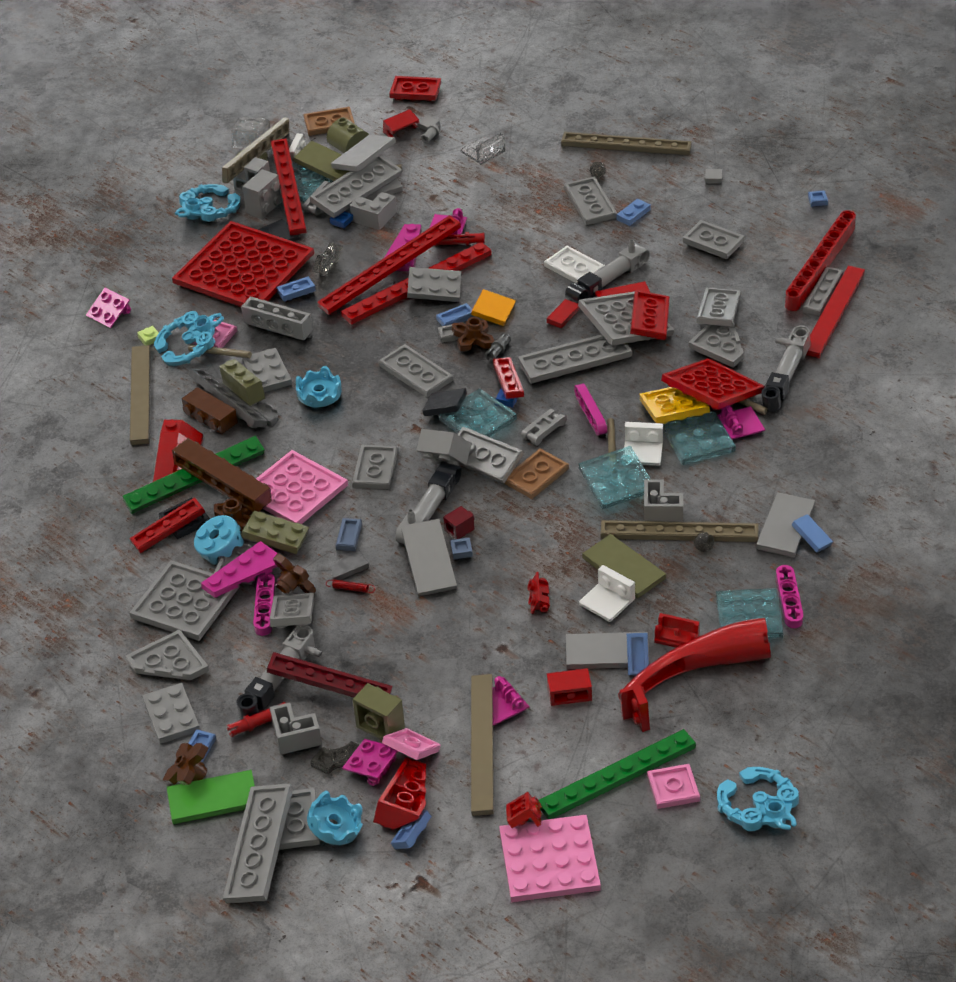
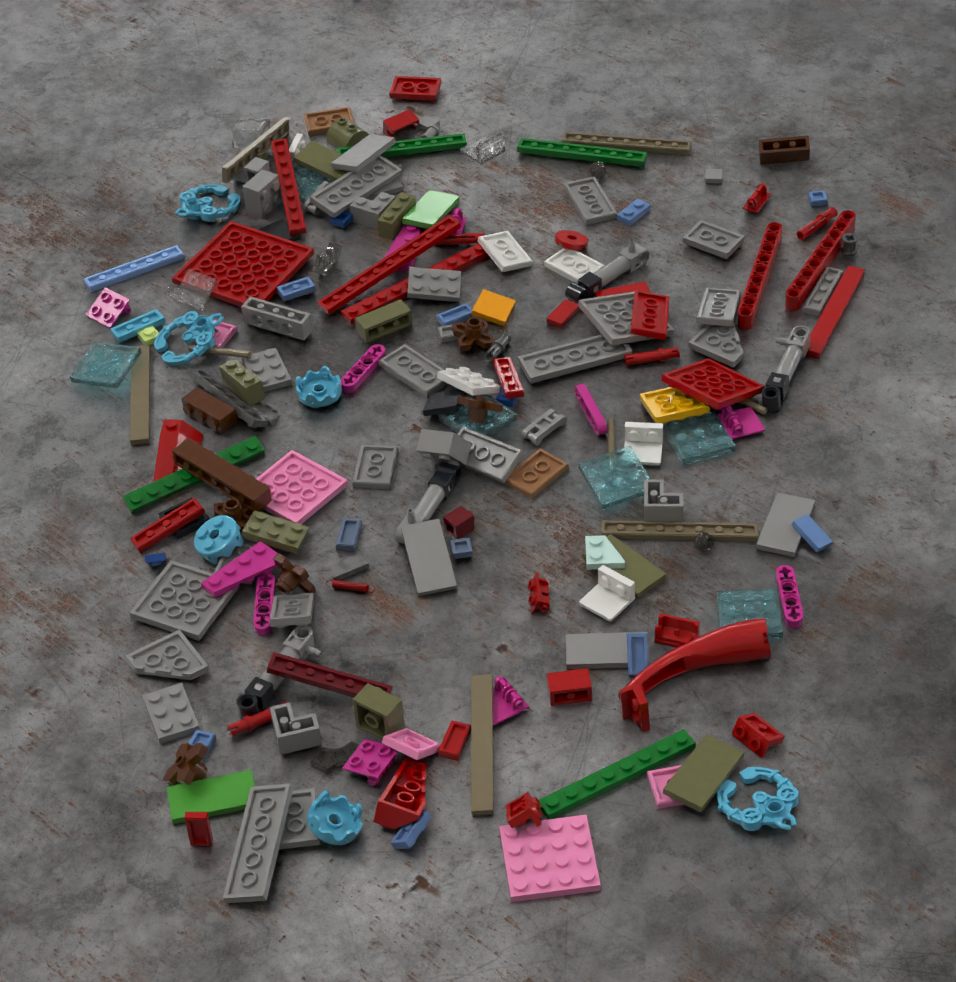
none -> clear light blue plate [70,342,142,388]
none -> light blue tile [84,245,185,292]
none -> medium azure plate [110,309,166,343]
none -> blue plate [145,553,167,566]
none -> clear bracket [166,269,217,311]
none -> red tile [184,812,213,846]
none -> green plate [337,133,467,157]
none -> dark pink beam [341,344,386,393]
none -> olive brick [355,300,413,343]
none -> olive brick [377,192,416,240]
none -> tile [402,190,459,229]
none -> white plate [437,367,501,396]
none -> red tile [438,720,471,761]
none -> reddish brown plant [457,396,503,424]
none -> white tile [478,231,533,272]
none -> green plate [517,138,647,167]
none -> red tile [554,230,589,251]
none -> light aqua wing [585,535,625,570]
none -> red pin [624,346,680,366]
none -> olive tile [663,734,744,812]
none -> red bracket [732,713,785,758]
none -> red beam [737,222,782,330]
none -> red hinge [742,183,771,213]
none -> reddish brown brick [758,136,810,165]
none -> red pin [796,207,838,241]
none -> dark grey bush [841,233,858,256]

